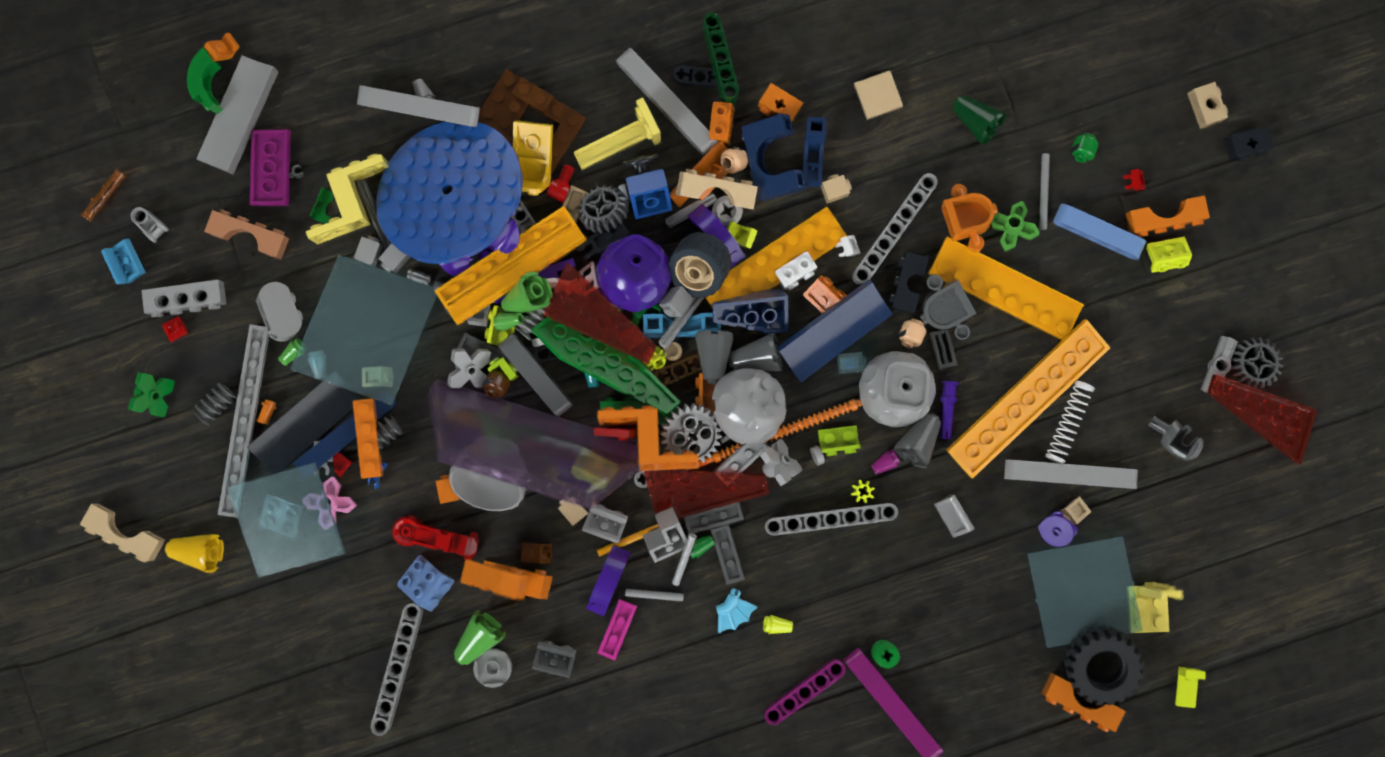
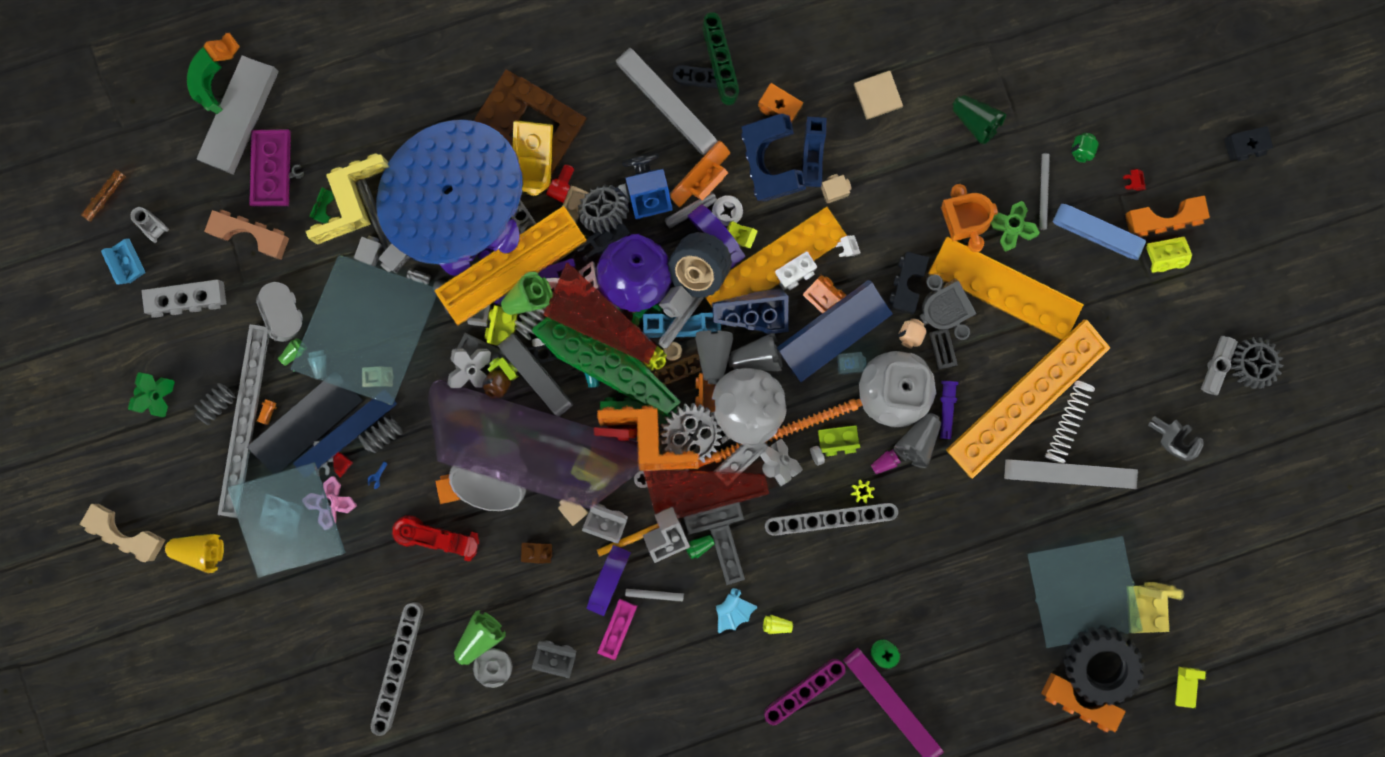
red tile [162,316,189,342] -> none
orange arch [353,399,384,479] -> none
light grey beam [357,85,480,127] -> none
medium blue bracket [397,555,455,612] -> none
light grey cone [412,79,435,99] -> none
orange wedge [460,559,553,599] -> none
bright green cone [493,312,524,331] -> none
light yellow bracket [574,98,661,170] -> none
light grey bar [672,533,696,586] -> none
tan arch [676,169,758,209] -> none
orange bracket [709,102,734,146] -> none
light nougat head [720,147,748,174] -> none
light grey beam [852,173,937,285] -> none
light grey tile [934,494,974,537] -> none
dark purple piece [1038,511,1078,547] -> none
tan bracket [1059,496,1091,525] -> none
tan brick [1188,82,1228,129] -> none
clear red wing [1207,374,1317,465] -> none

